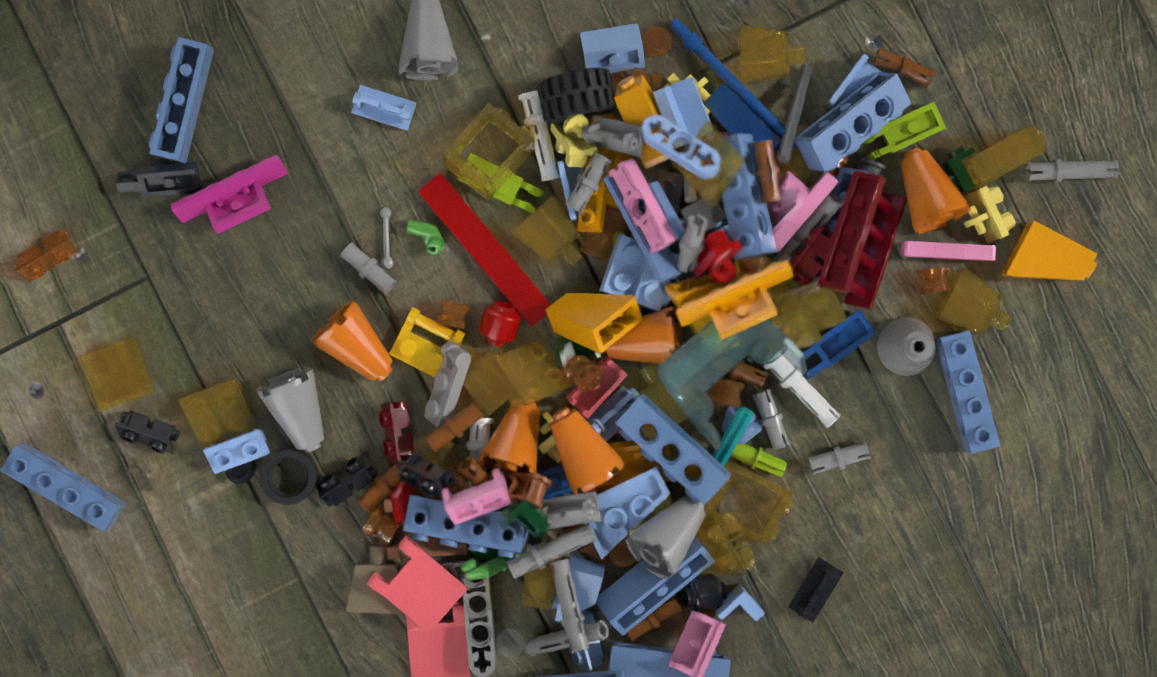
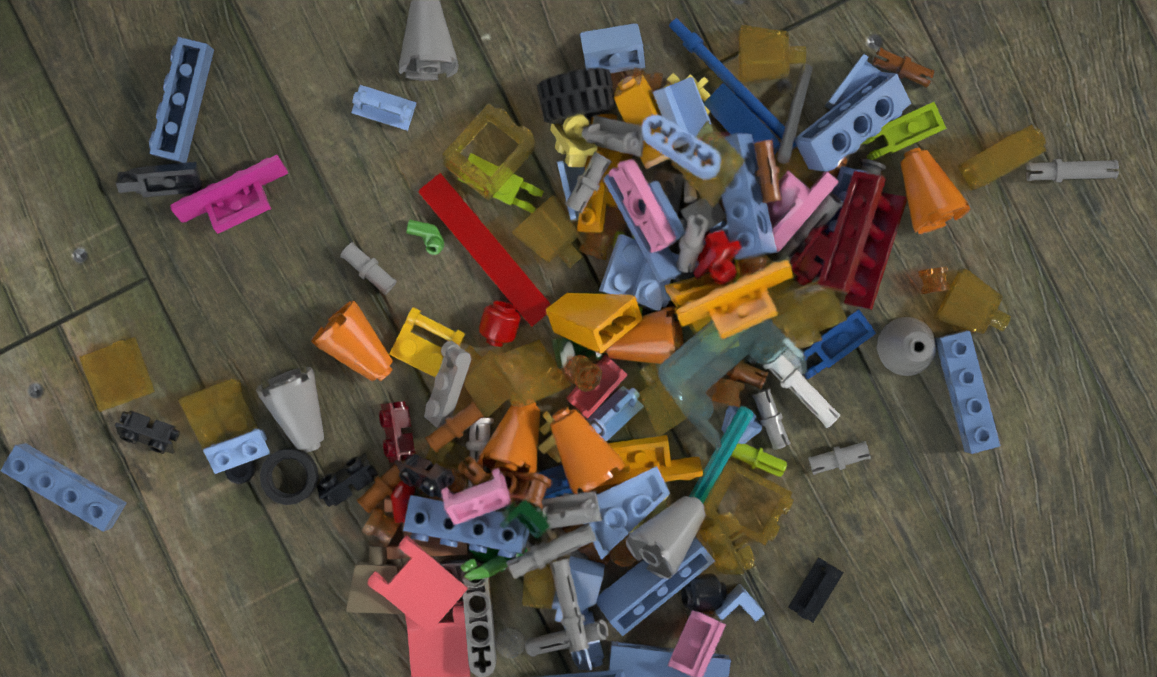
clear orange hinge [13,230,79,282] -> none
light grey hinge [380,207,393,269] -> none
clear orange wheel [437,299,471,329] -> none
white pin [518,90,560,182] -> none
medium blue brick [615,393,731,505] -> none
dark orange pin [627,595,683,641] -> none
clear orange plate [642,26,672,57] -> none
bright pink piece [900,241,996,262] -> none
dark green bracket [943,146,976,194] -> none
light yellow hips [964,186,1016,244] -> none
light orange slope [1000,221,1097,281] -> none

